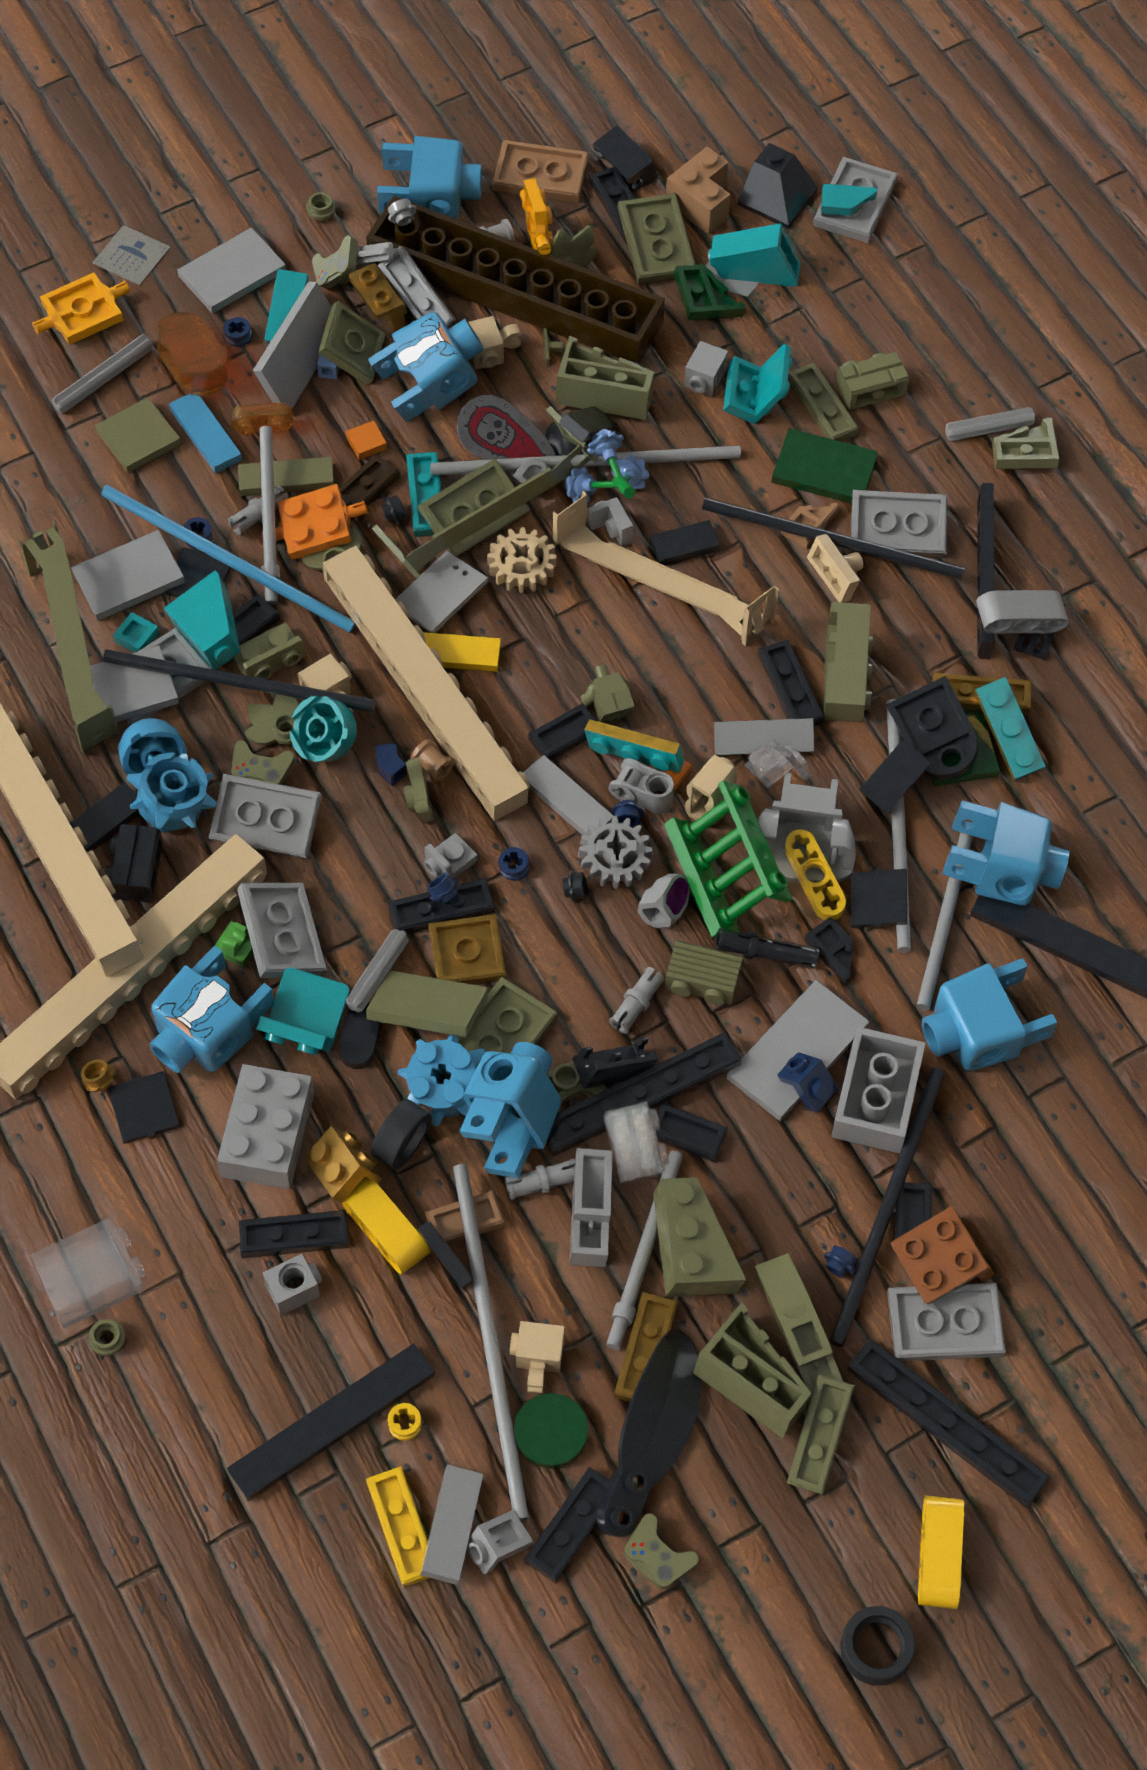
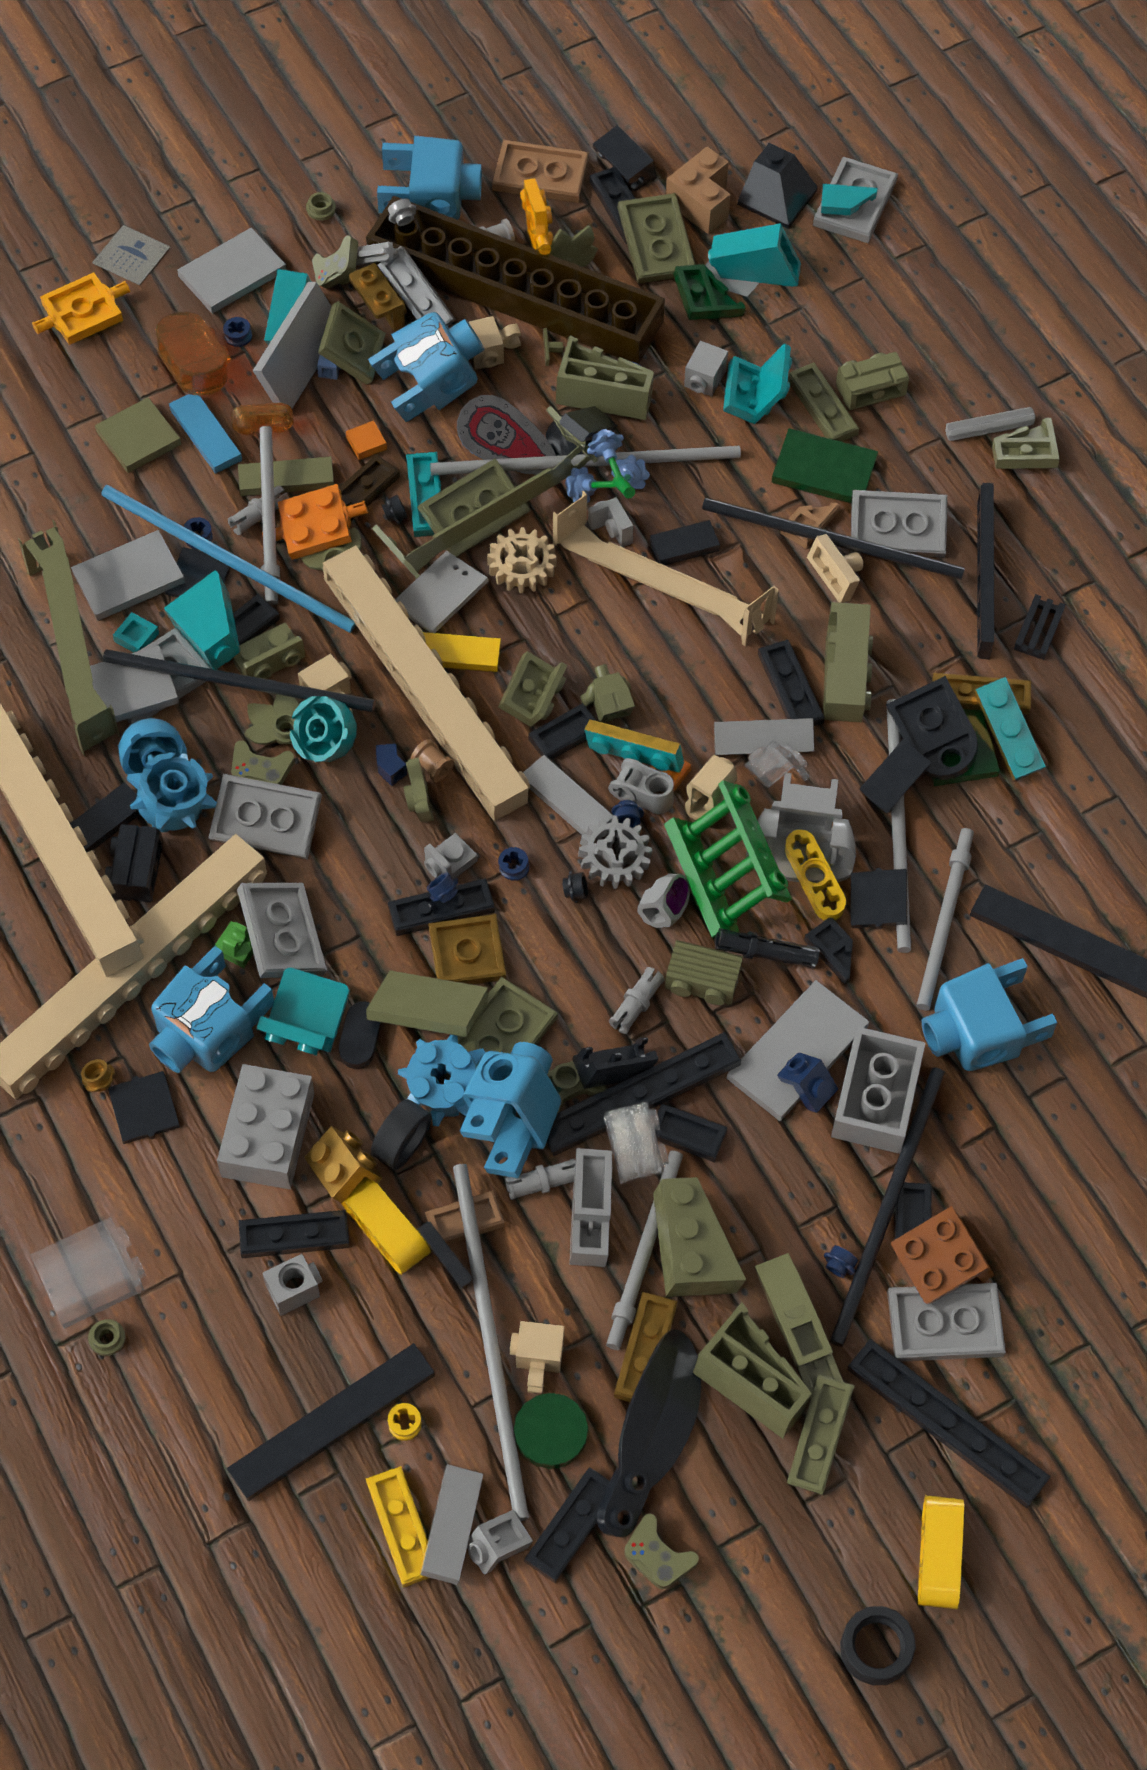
light grey axle [52,334,154,414] -> none
light grey axle [346,929,409,1012] -> none
light grey tile [512,458,549,497] -> none
dark azure piece [942,800,1070,905] -> none
light grey beam [976,590,1069,634] -> none
none -> olive bracket [498,651,567,727]

